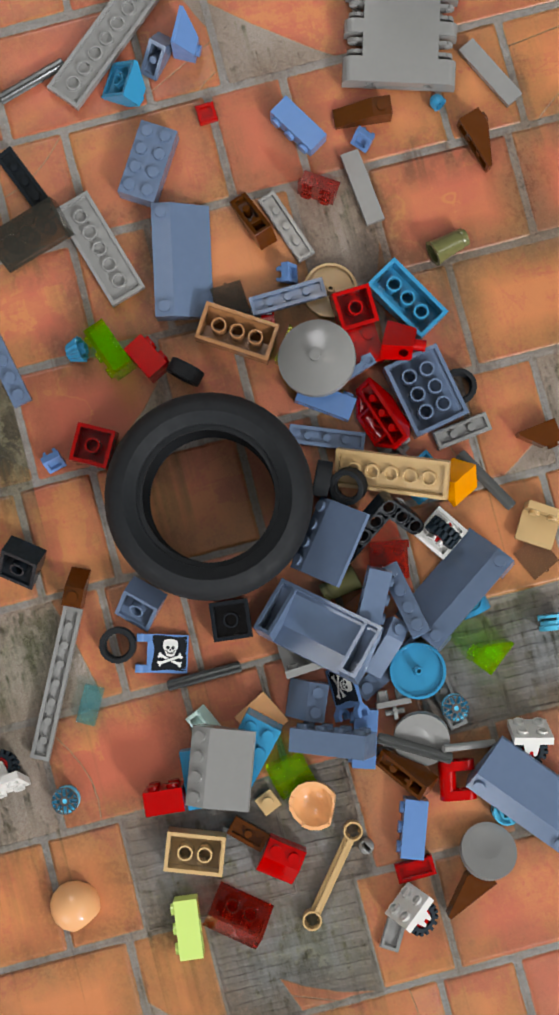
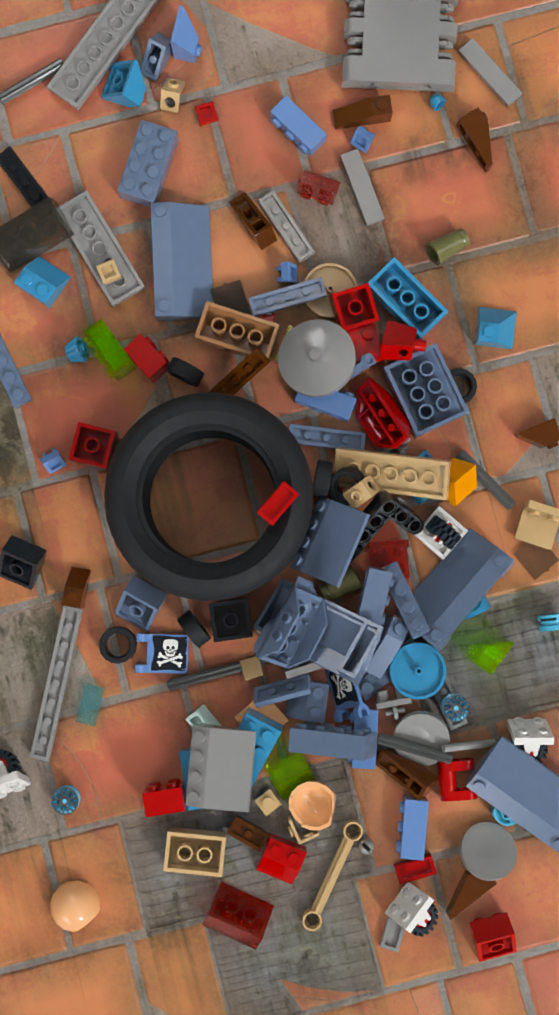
yellowish green brick [170,893,205,961] -> none
light grey tile [432,412,492,450] -> none
none -> dark azure slope [14,256,71,308]
none -> tan plate [96,259,122,286]
none -> tan bracket [160,78,185,113]
none -> black tyre [177,610,211,648]
none -> reddish brown plate [209,347,270,395]
none -> tan slope [240,656,264,680]
none -> sand blue slope [254,576,328,668]
none -> sand blue plate [254,673,311,708]
none -> red tile [256,481,300,526]
none -> tan bracket [288,816,319,845]
none -> tan bracket [343,475,380,509]
none -> red slope [469,912,517,962]
none -> dark azure slope [474,307,517,349]

